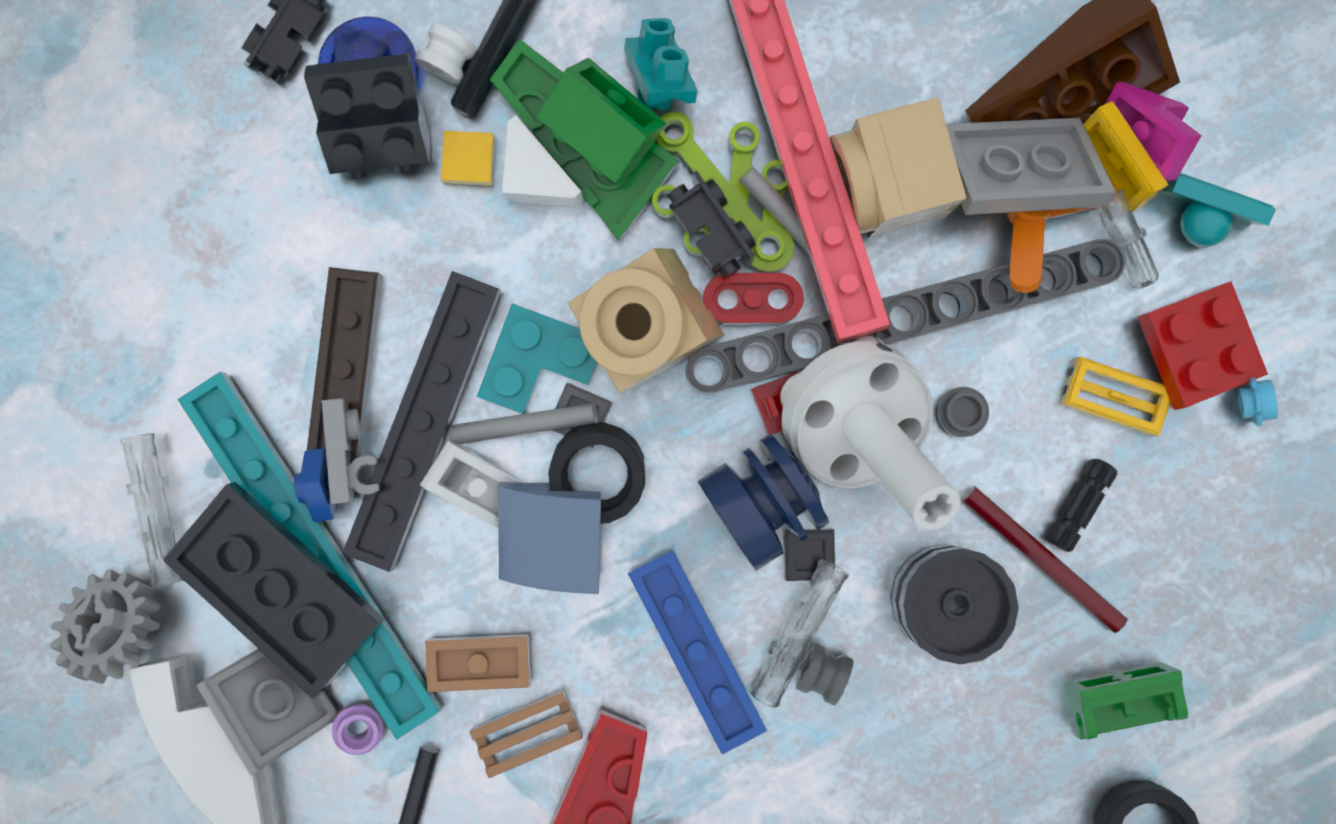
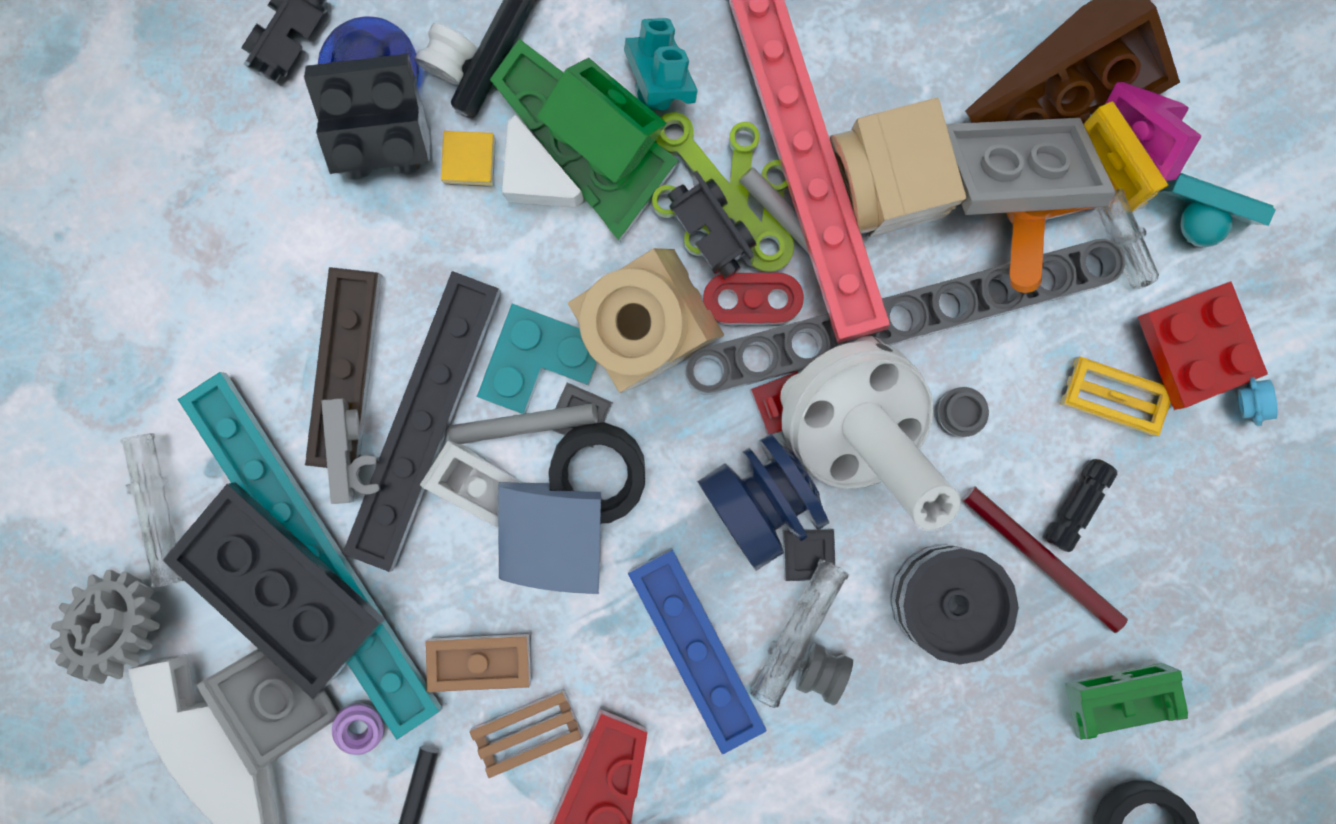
blue plate [294,448,336,522] -> none

